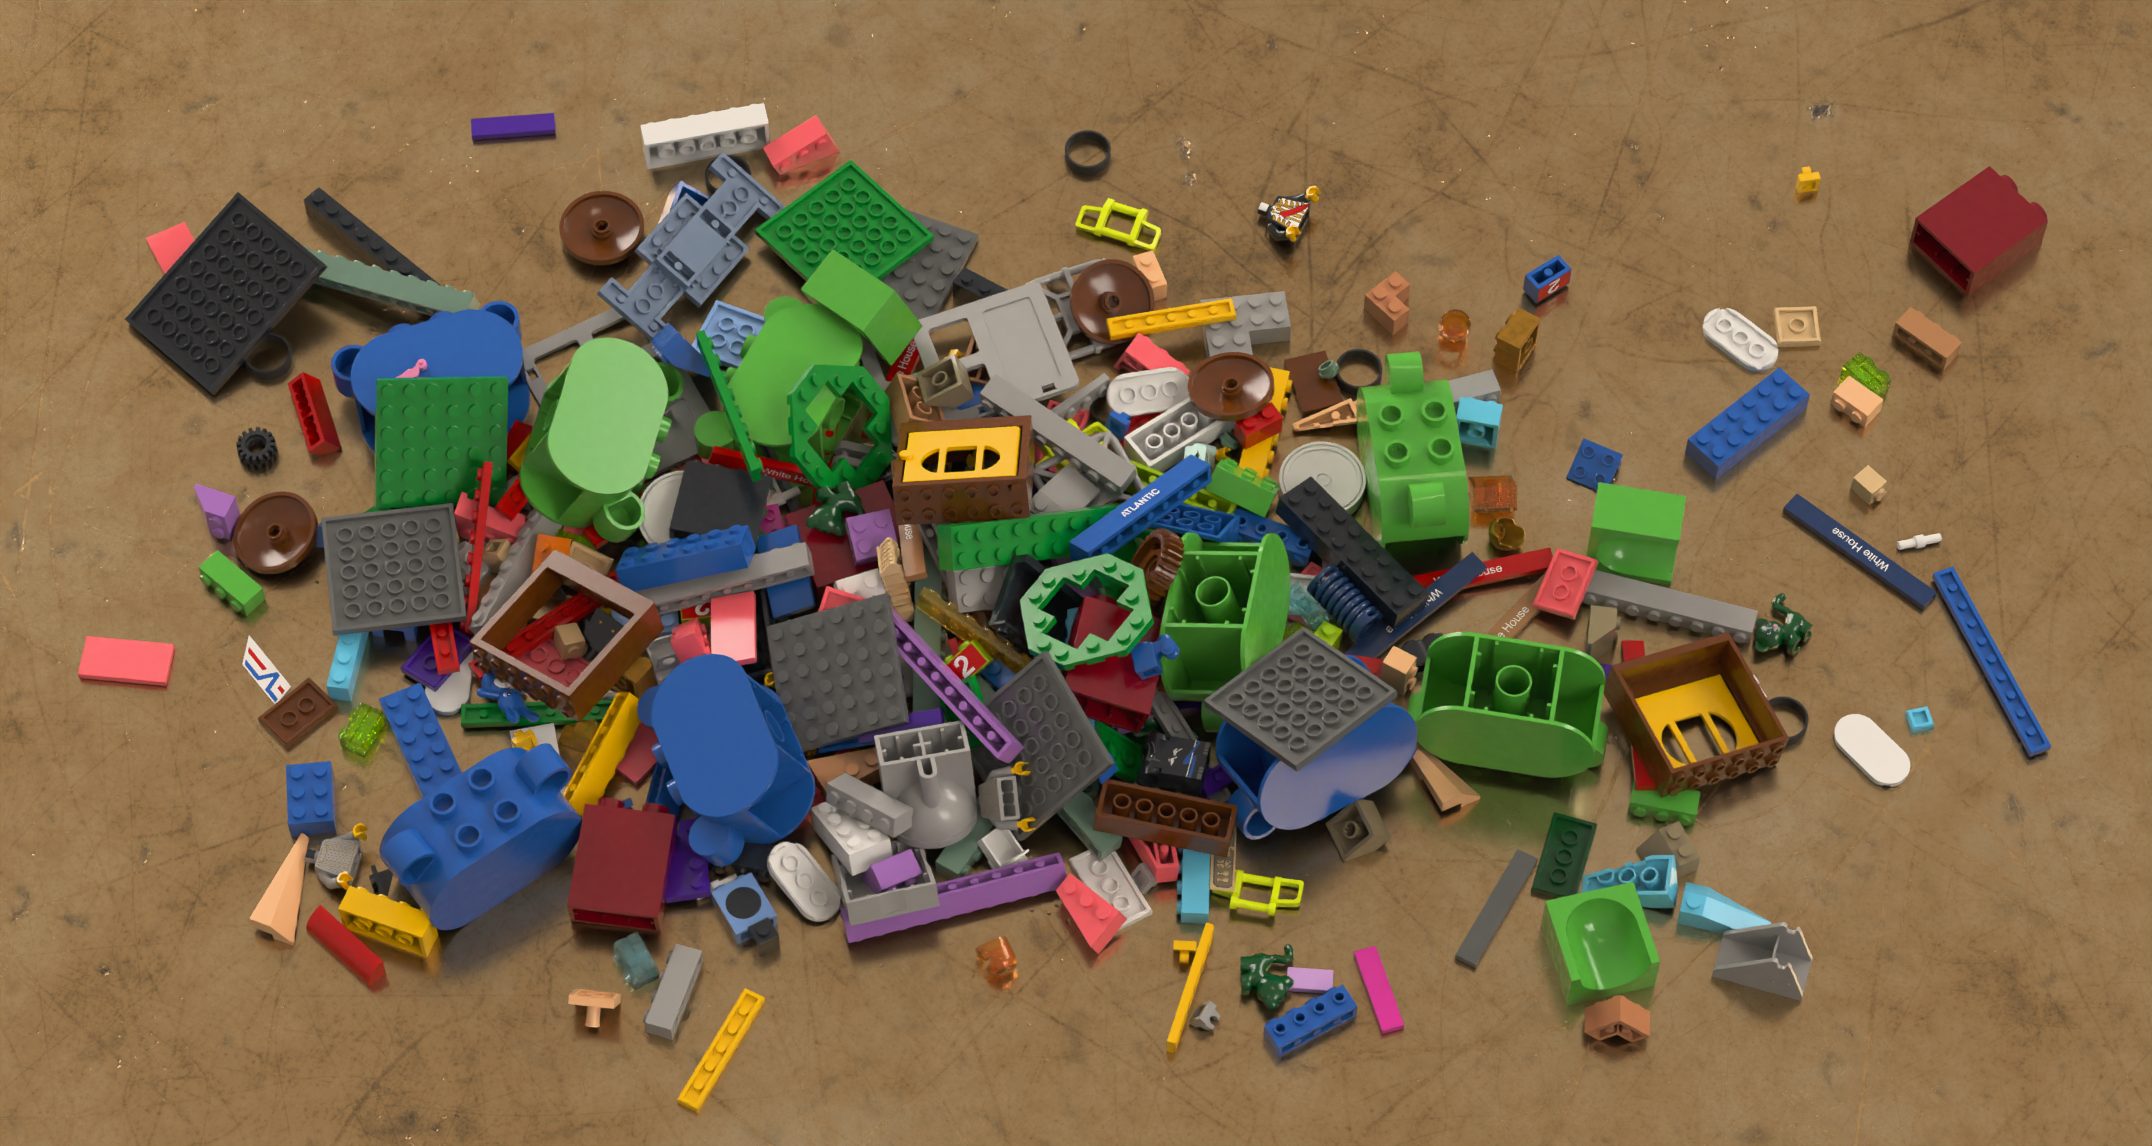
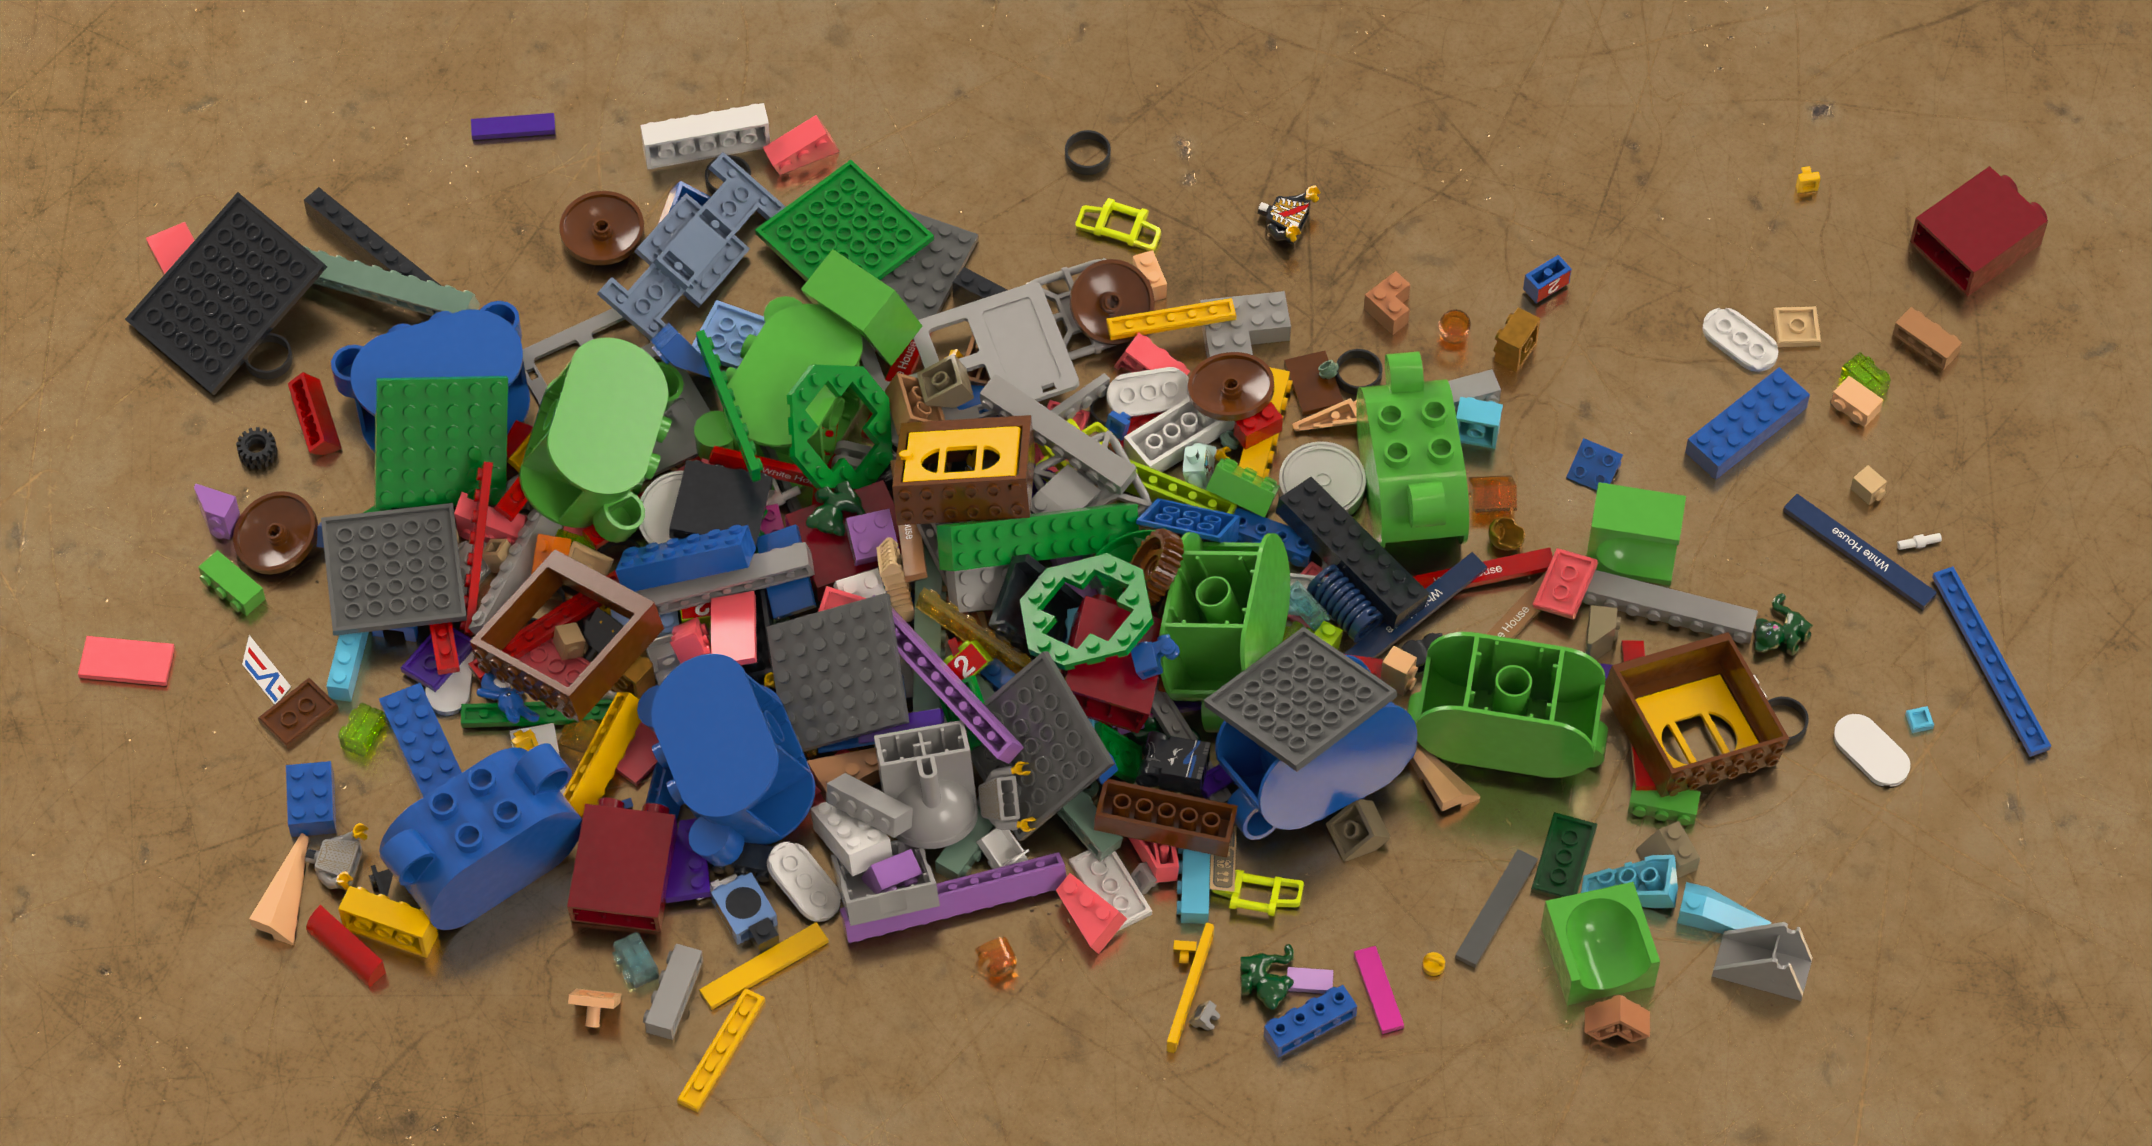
bright pink piece [396,359,428,378] -> none
blue brick [1069,454,1212,561] -> none
none -> yellow tile [699,922,829,1010]
none -> yellow tile [1422,952,1445,976]

